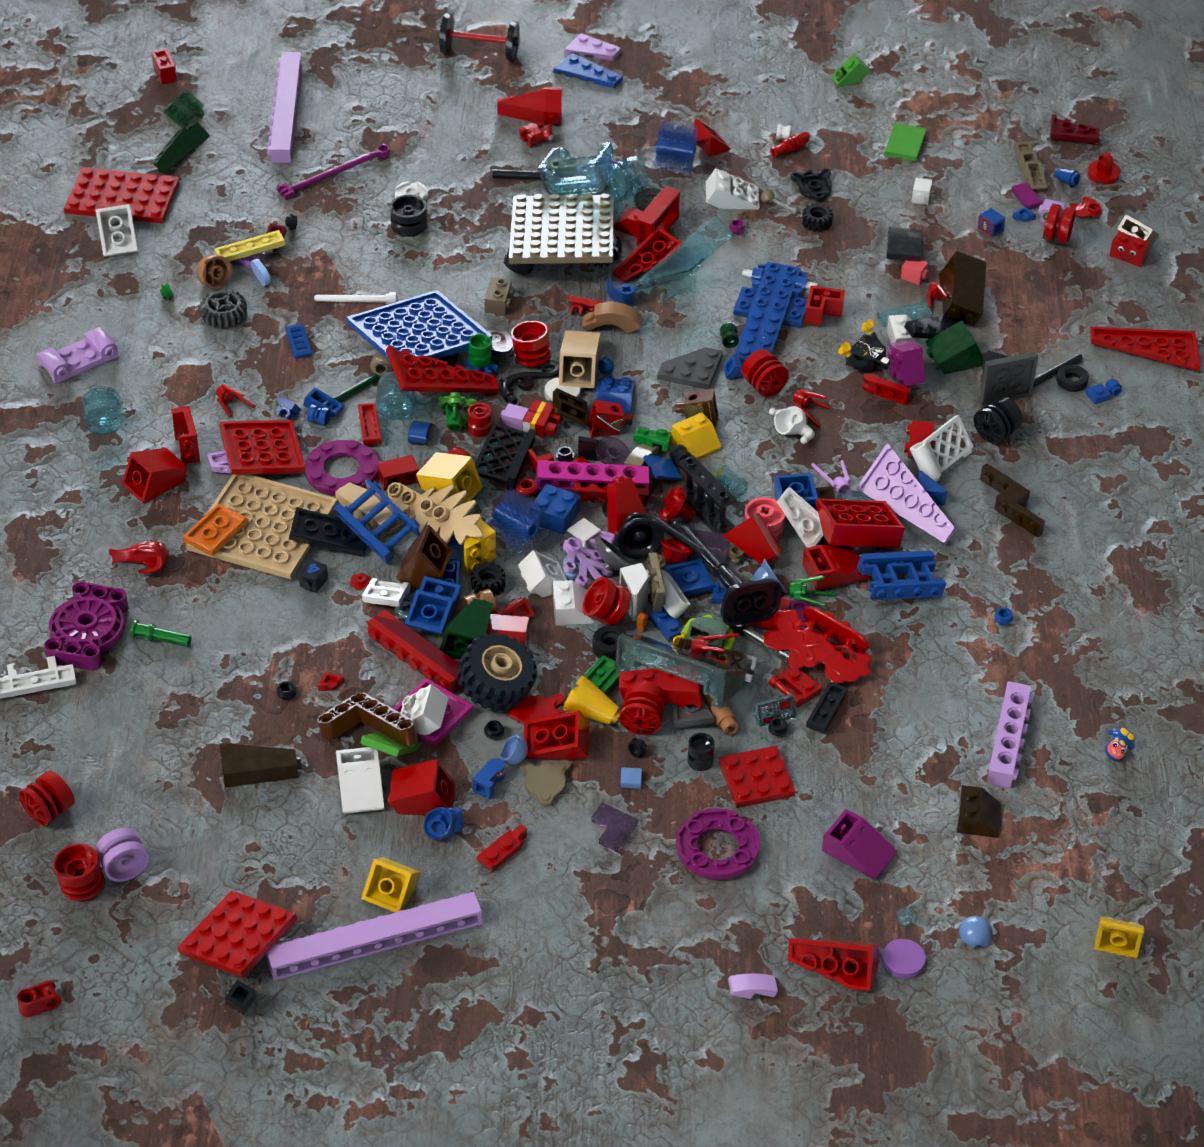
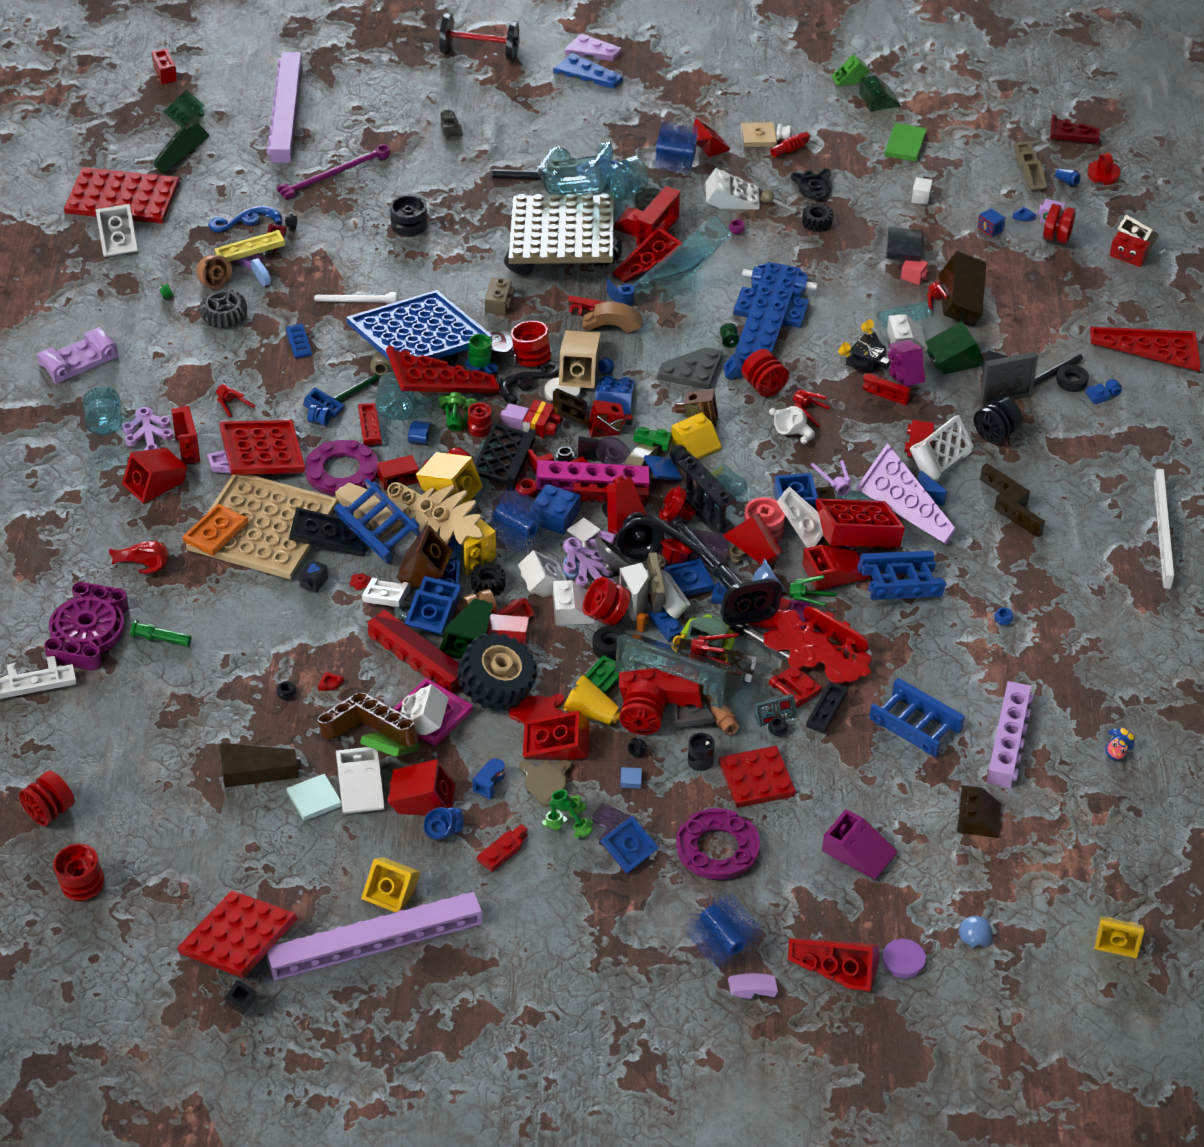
red piece [17,980,62,1017] -> none
lavender wheel [95,828,149,882] -> none
blue tile [277,397,301,420] -> none
white tile [395,181,428,201] -> none
black plate [484,720,504,739] -> none
red wedge [497,87,562,125] -> none
medium blue hair [500,734,528,765] -> none
red animal [519,121,554,147] -> none
red brick [804,285,845,326] -> none
clear light blue hinge [895,908,913,926] -> none
black wing [904,316,959,339] -> none
magenta tile [1011,183,1042,210] -> none
red plate [1070,196,1102,217] -> none
none -> lavender plant [123,407,173,450]
none -> blue plant [208,204,282,232]
none -> light aqua tile [287,774,342,821]
none -> clear smoke piece [440,110,463,139]
none -> plant [542,789,594,838]
none -> blue plate [600,815,659,874]
none -> blue piece [684,890,762,969]
none -> tan plate [741,122,777,147]
none -> clear green slope [859,75,900,112]
none -> blue fence [869,678,965,757]
none -> white tile [1154,469,1174,589]

